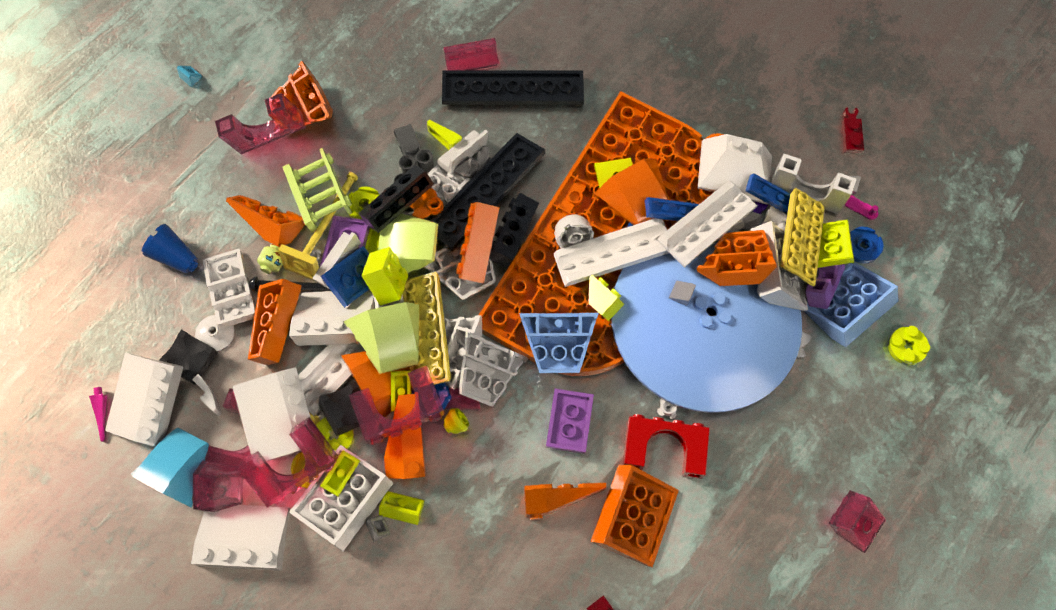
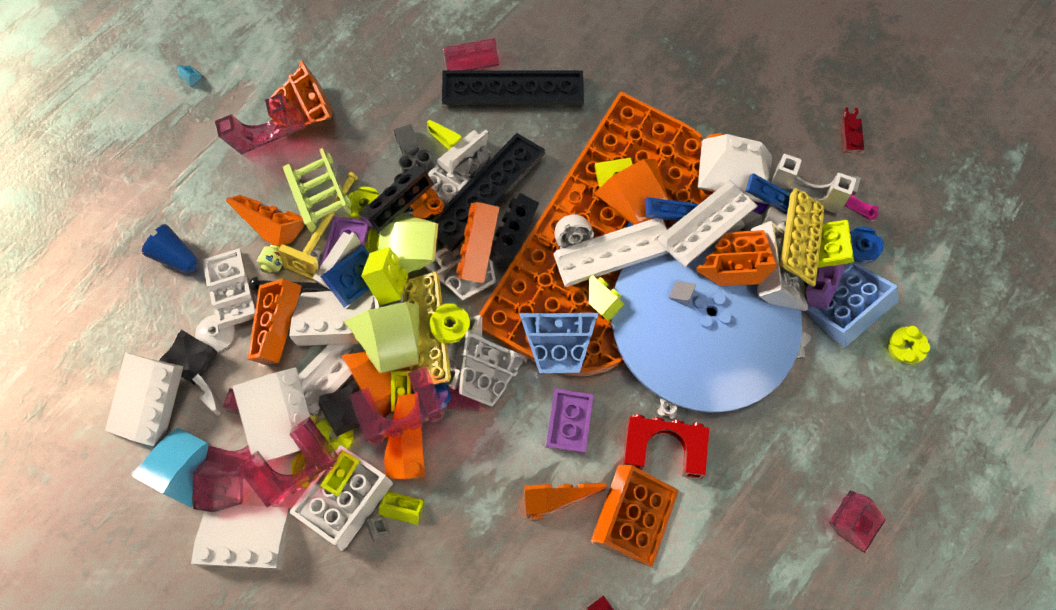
dark pink piece [89,387,108,442] -> none
neon yellow cone [443,408,469,434] -> none
none -> neon yellow plate [430,304,470,343]

